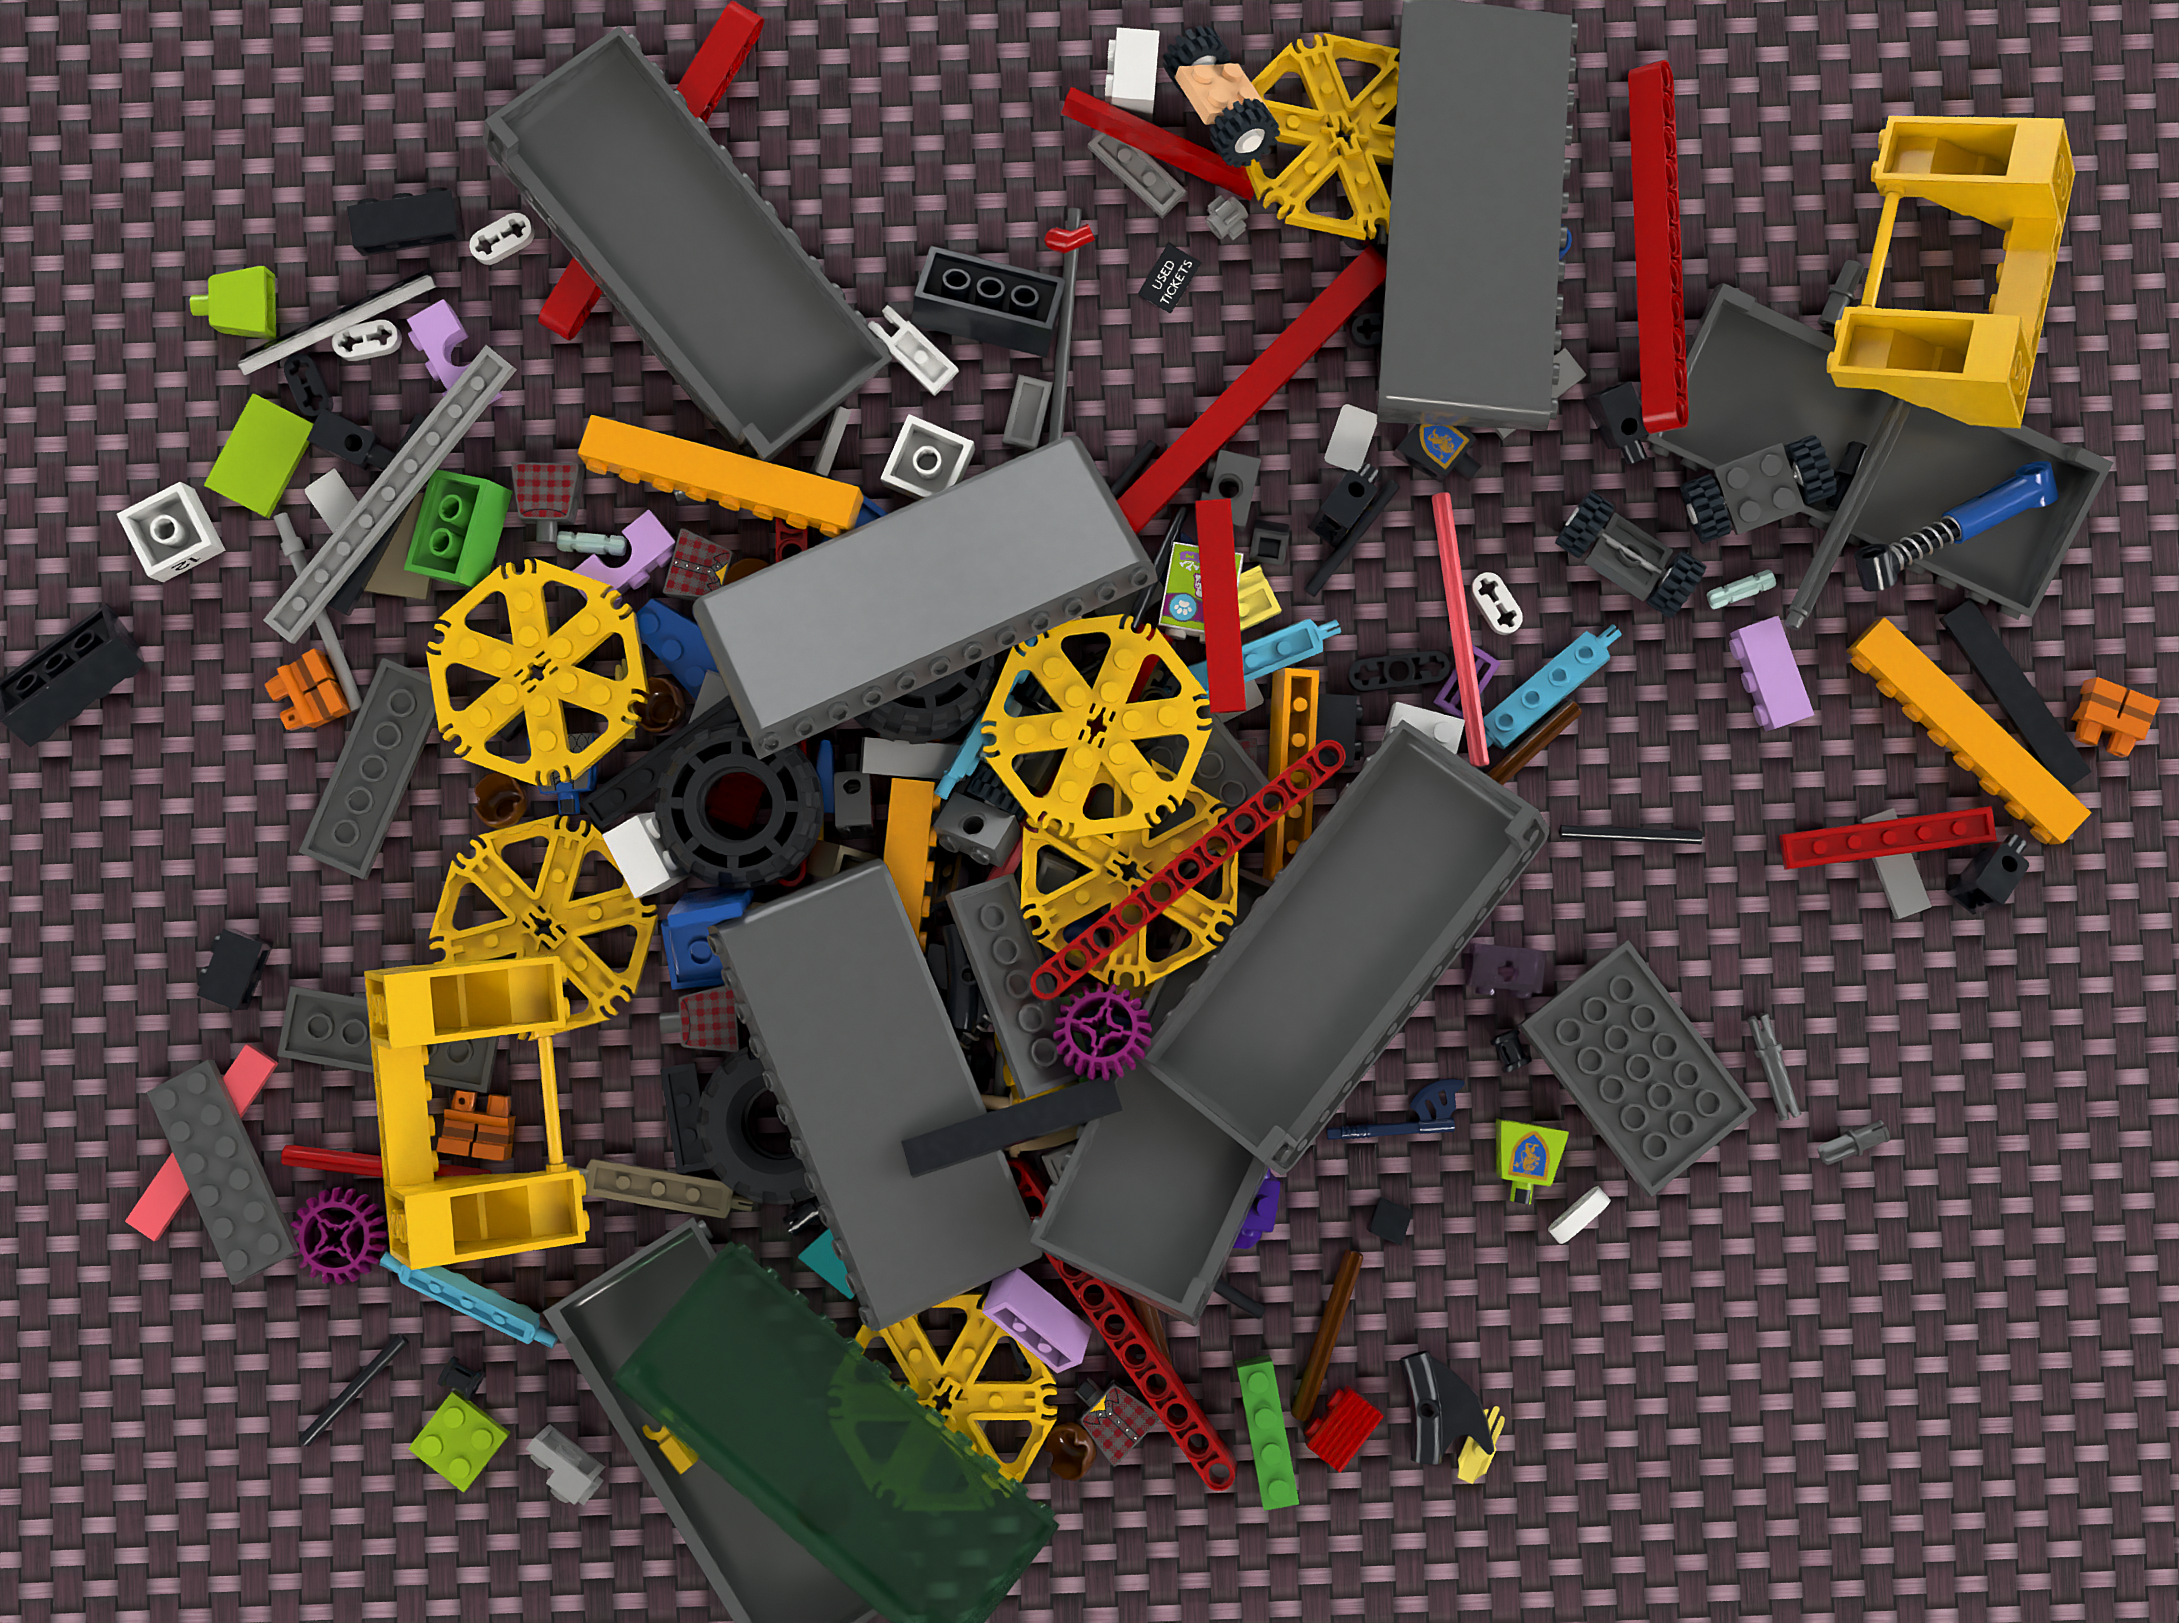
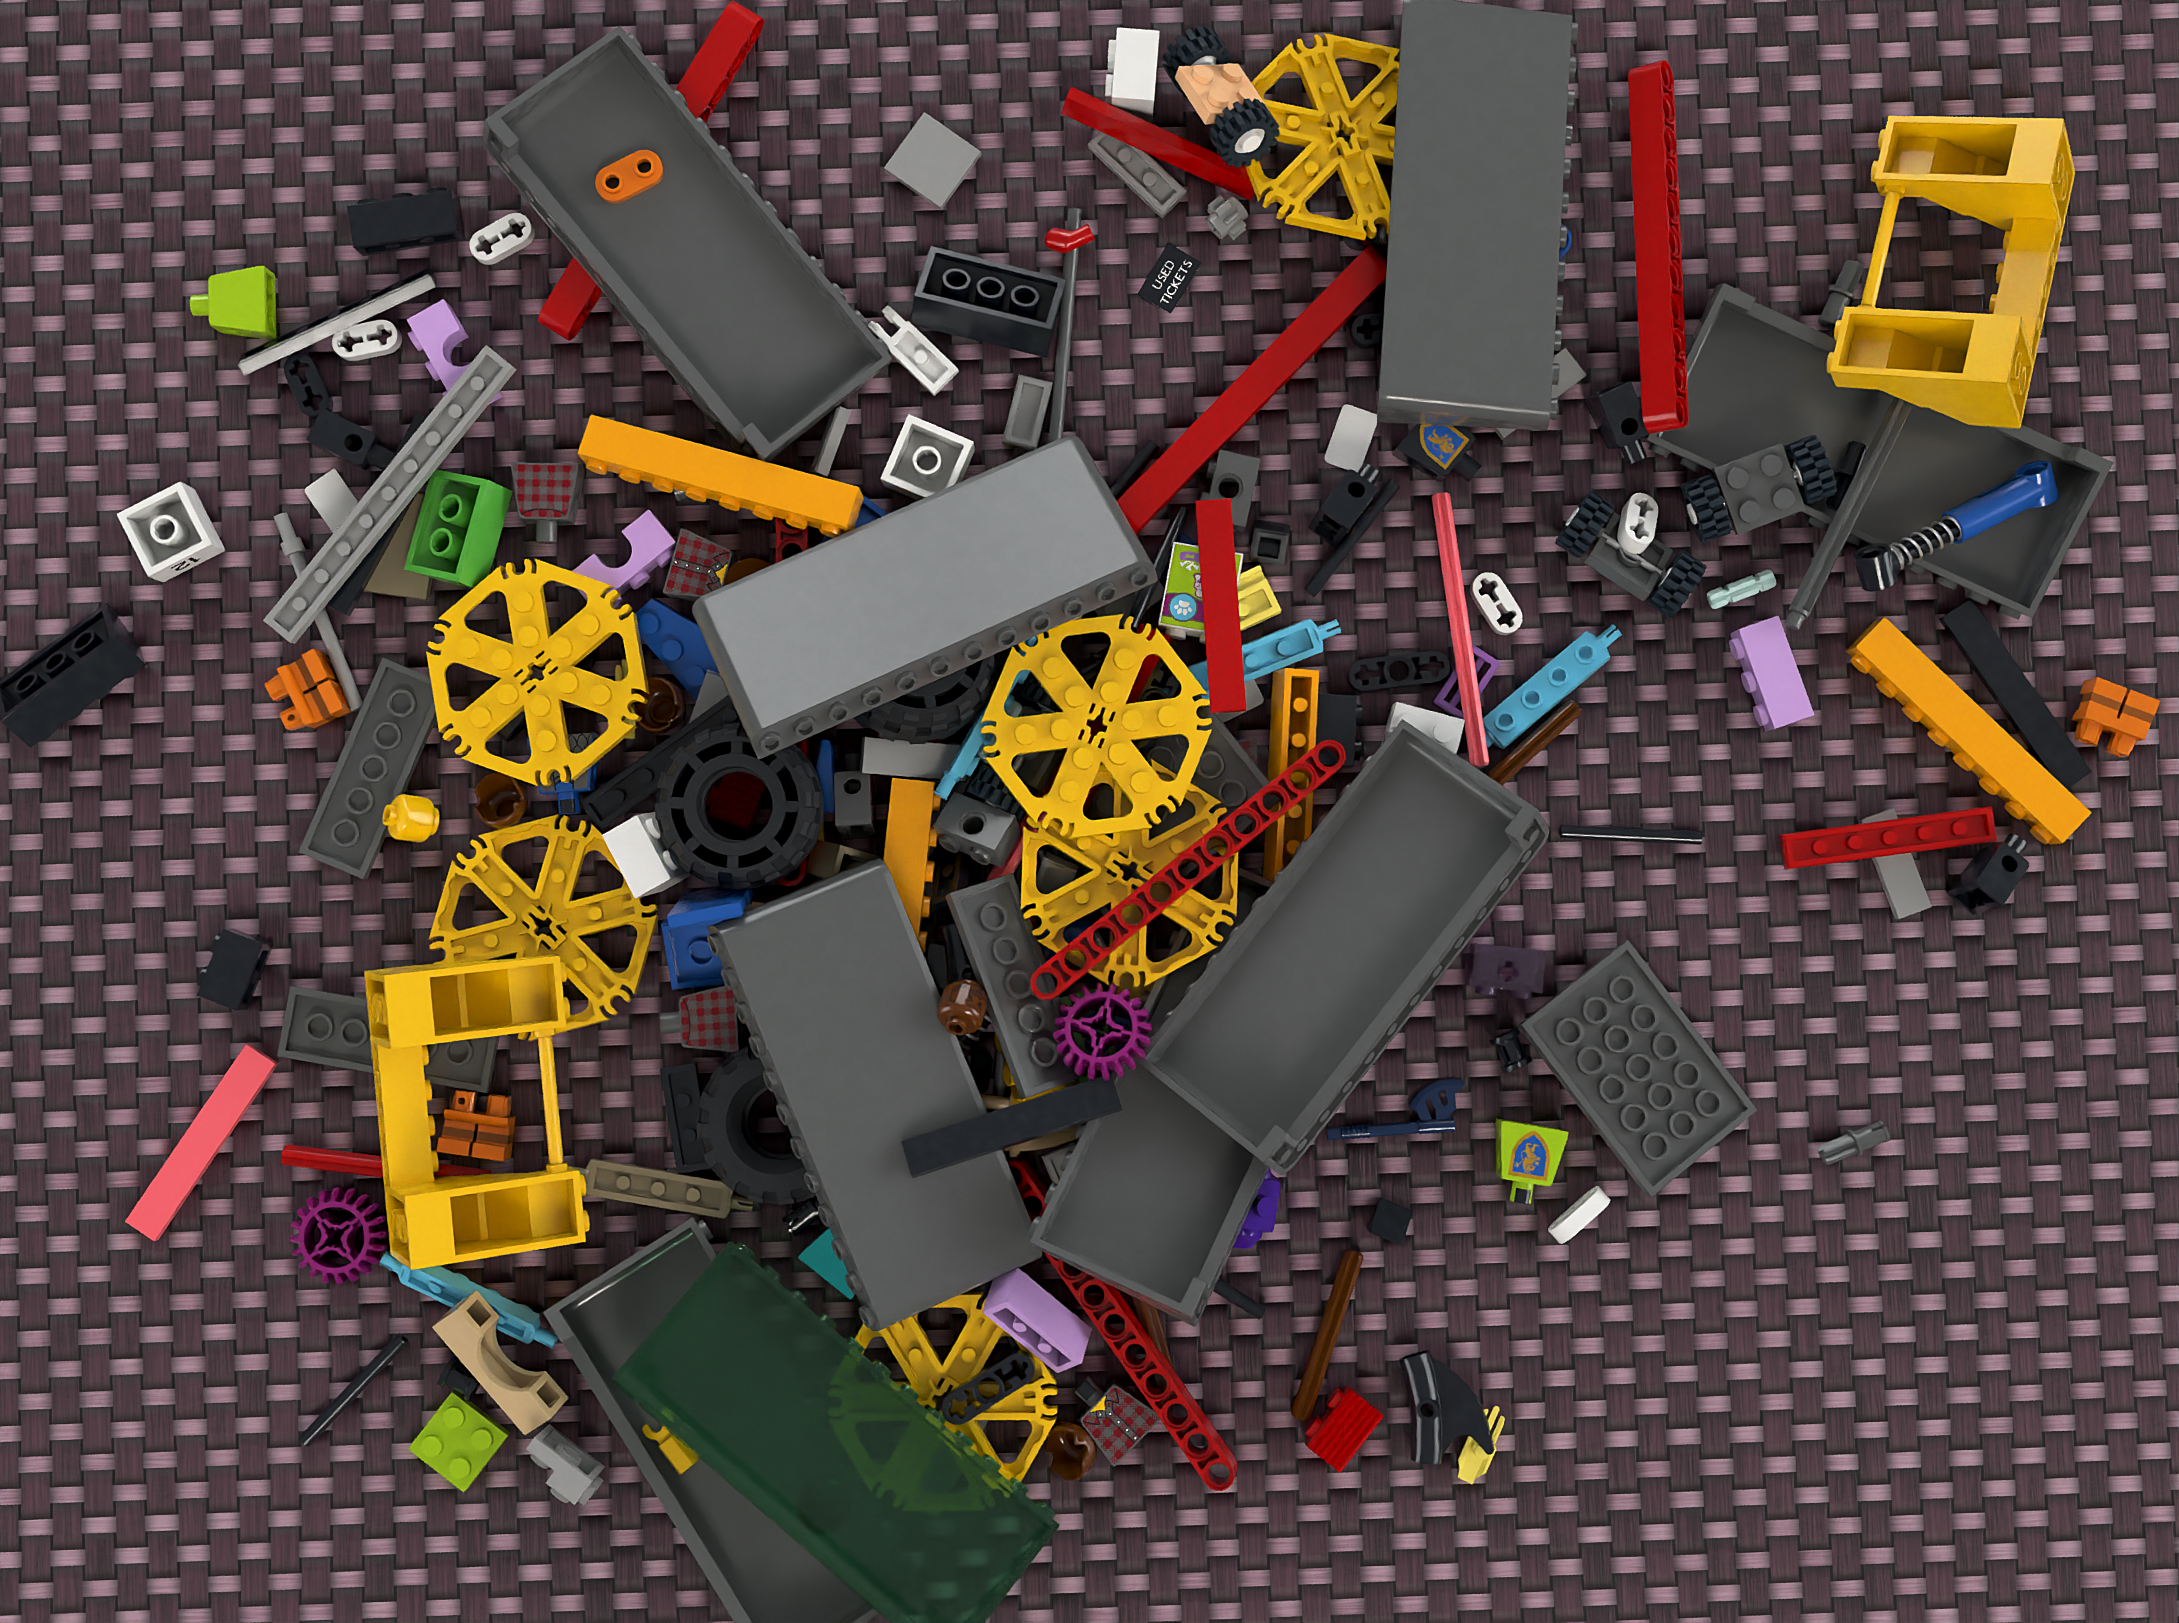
dark grey plate [146,1059,300,1285] -> none
lime tile [204,393,314,519] -> none
light aqua axle [557,531,627,556] -> none
bright green brick [1235,1354,1299,1511] -> none
dark grey pin [1746,1013,1802,1121] -> none
none -> yellow head [383,794,440,843]
none -> tan arch [432,1290,569,1435]
none -> orange plate [595,150,664,204]
none -> light grey tile [884,112,981,210]
none -> reddish brown head [937,979,988,1035]
none -> black beam [942,1350,1035,1425]
none -> white beam [1617,493,1658,554]

